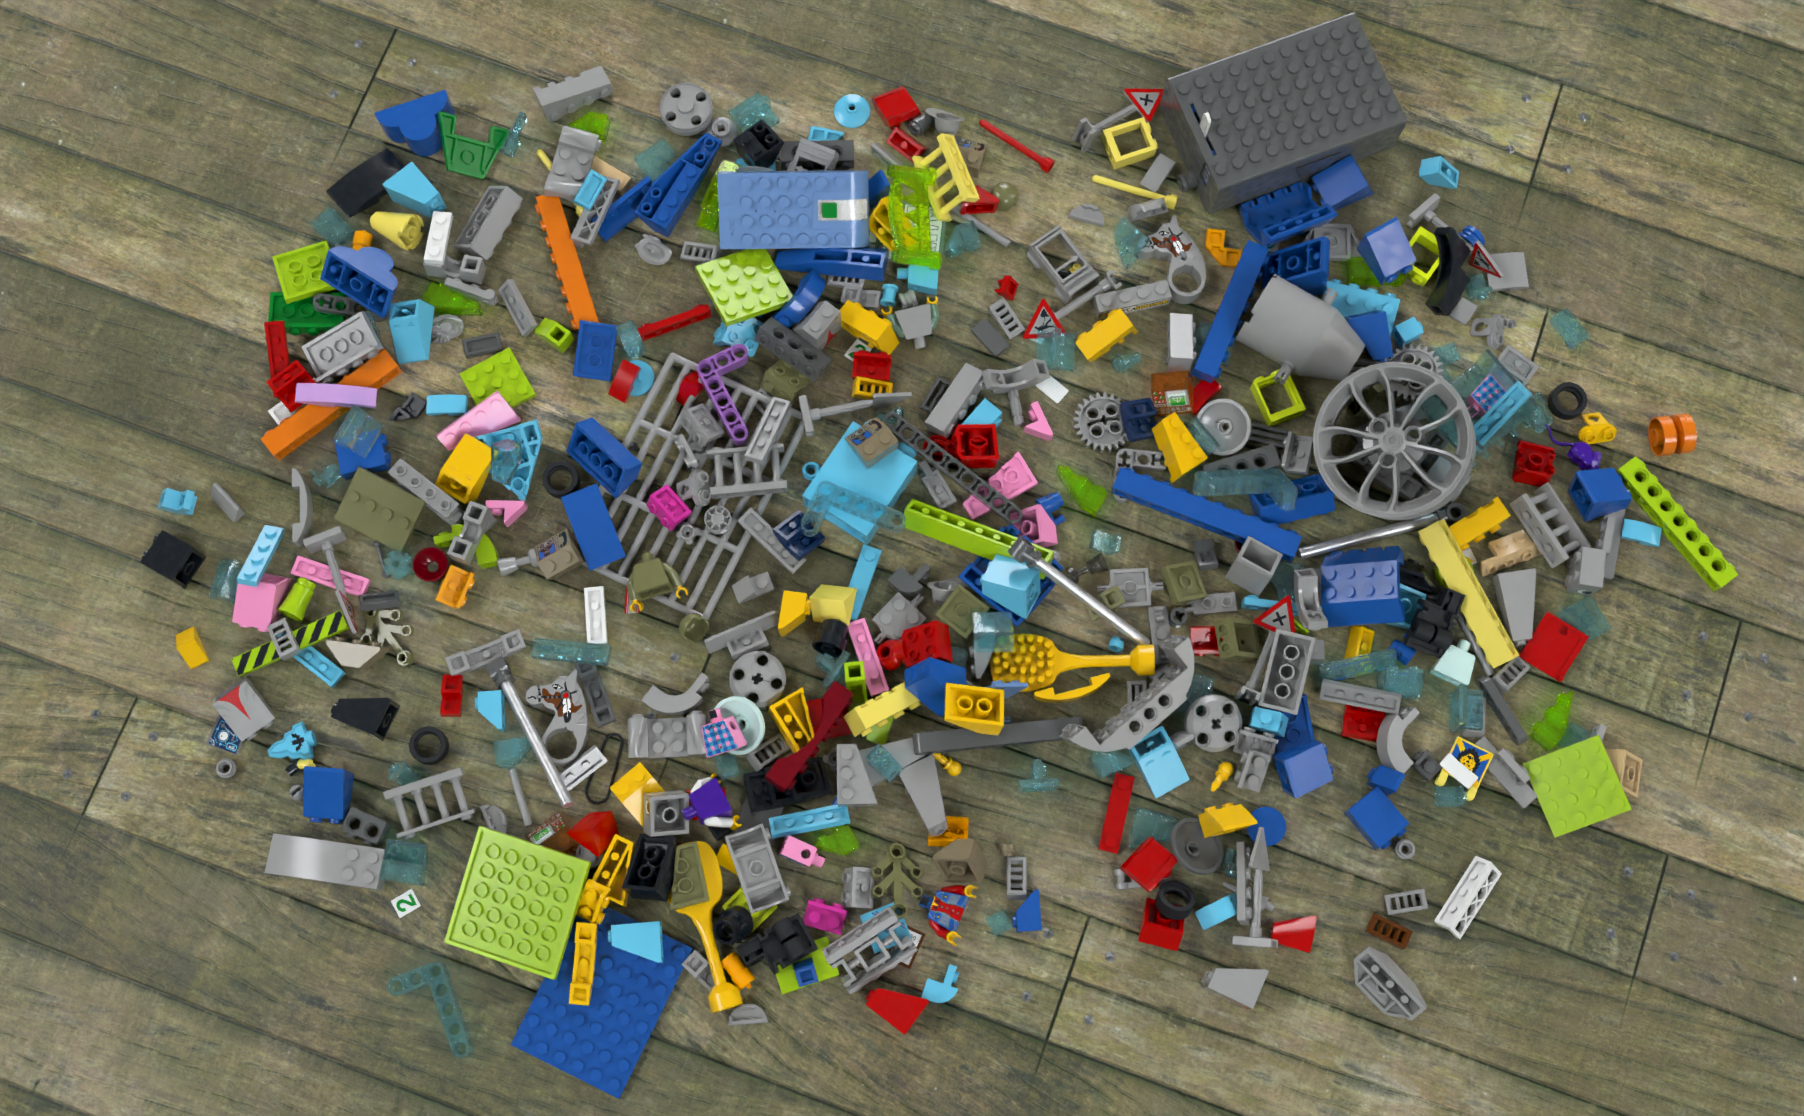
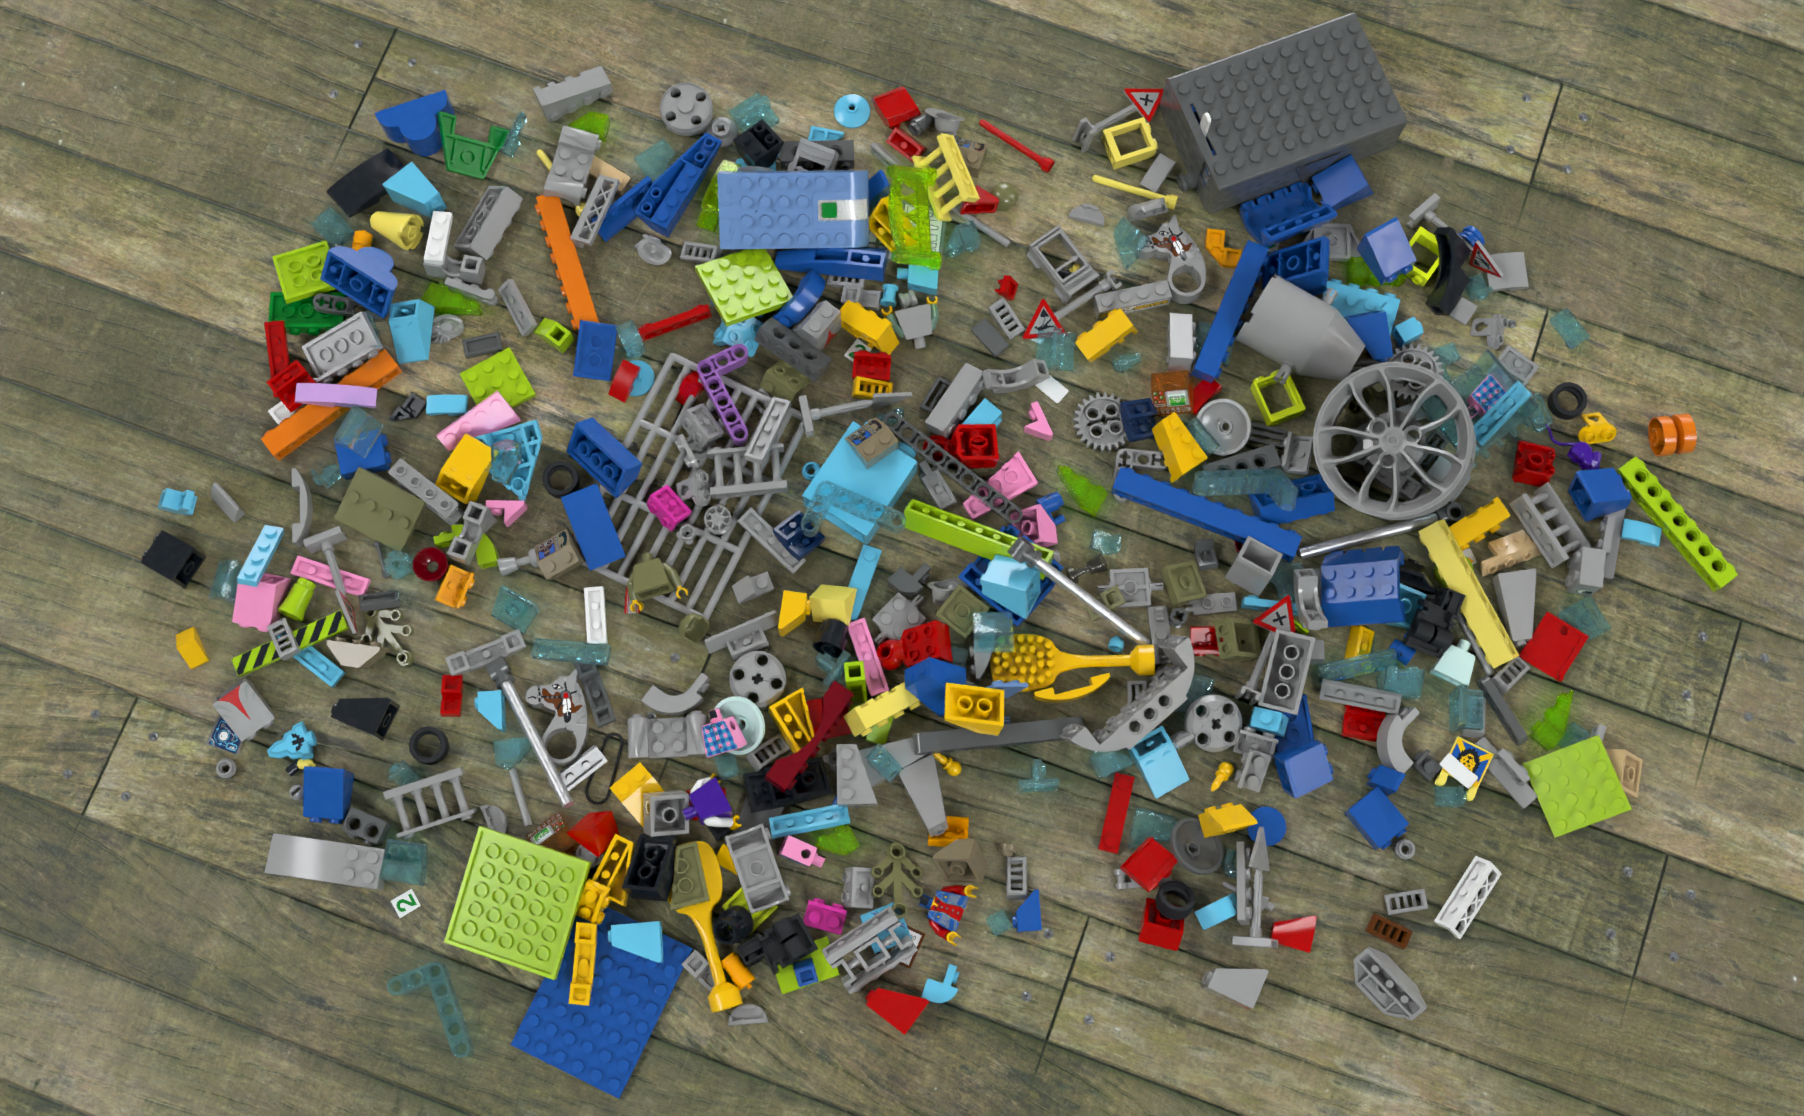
medium azure tile [573,169,607,211] -> none
light grey axle [1008,389,1024,426] -> none
medium azure slope [1419,156,1459,189] -> none
none -> clear light blue slope [491,585,540,634]

